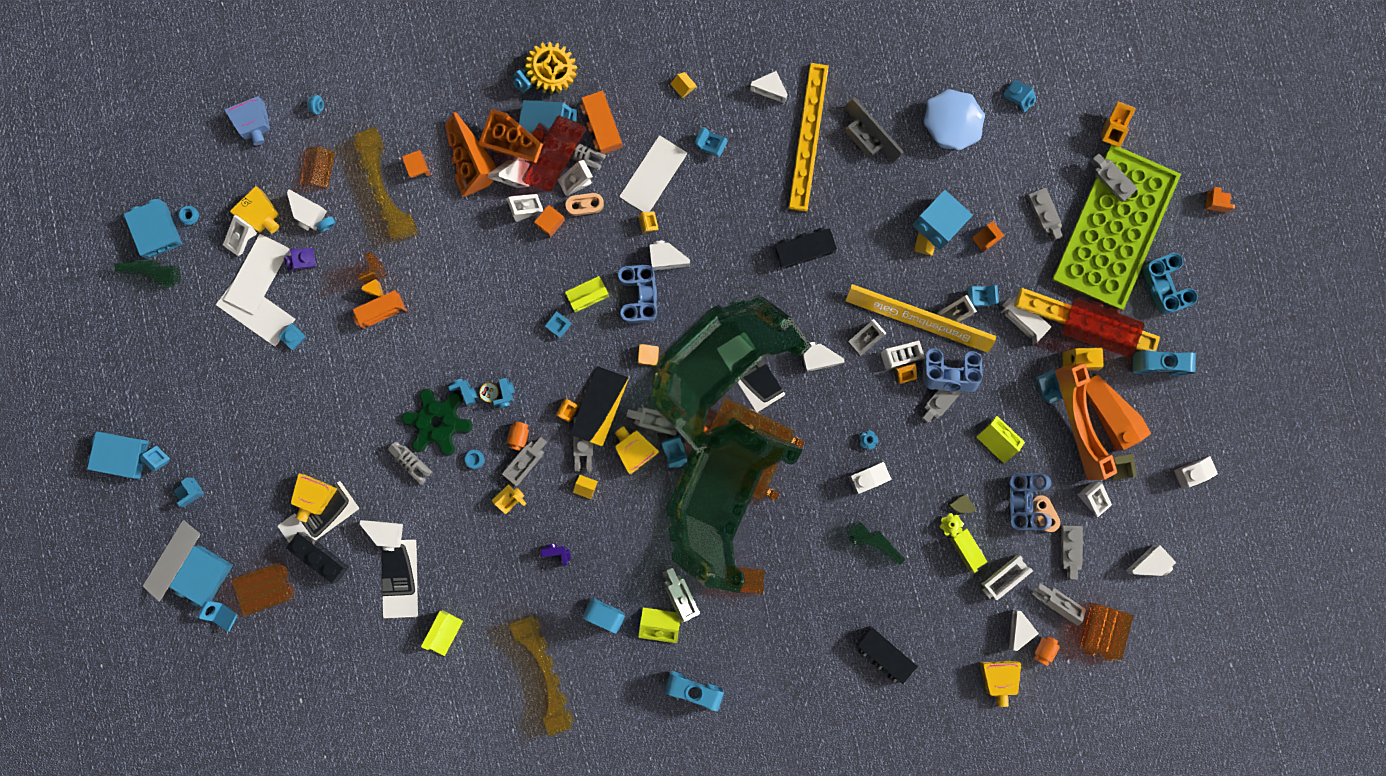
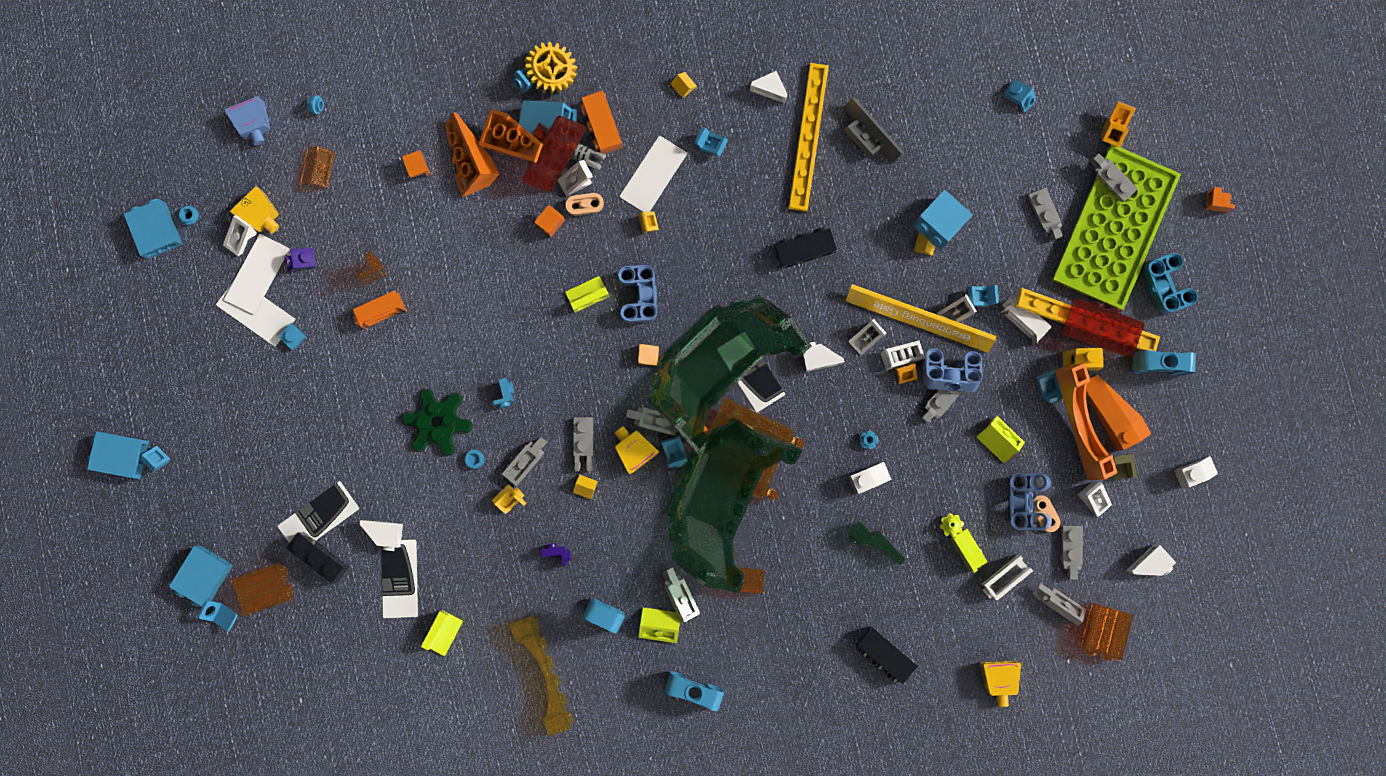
clear green slope [115,260,181,288] -> none
white sticker [143,520,200,601] -> none
dark azure panel [174,477,204,507] -> none
white slope [287,190,327,231] -> none
yellow torso [291,473,337,522] -> none
dark azure tile [316,216,336,232] -> none
clear yellow arch [353,127,419,243] -> none
light orange slope [361,279,384,298] -> none
light grey hinge [388,442,432,485] -> none
dark azure bracket [448,379,477,406] -> none
tile [480,383,500,403] -> none
slope [487,158,532,188] -> none
orange brick [506,421,529,451] -> none
white slope [507,194,543,222] -> none
dark azure plate [545,311,572,339] -> none
light orange slope [556,398,579,422] -> none
black sticker [570,366,629,446] -> none
white slope [650,241,690,270] -> none
light blue piece [924,89,985,150] -> none
olive tile [949,494,977,513] -> none
orange panel [972,221,1005,253] -> none
white slope [1009,610,1039,651] -> none
orange brick [1033,636,1060,666] -> none

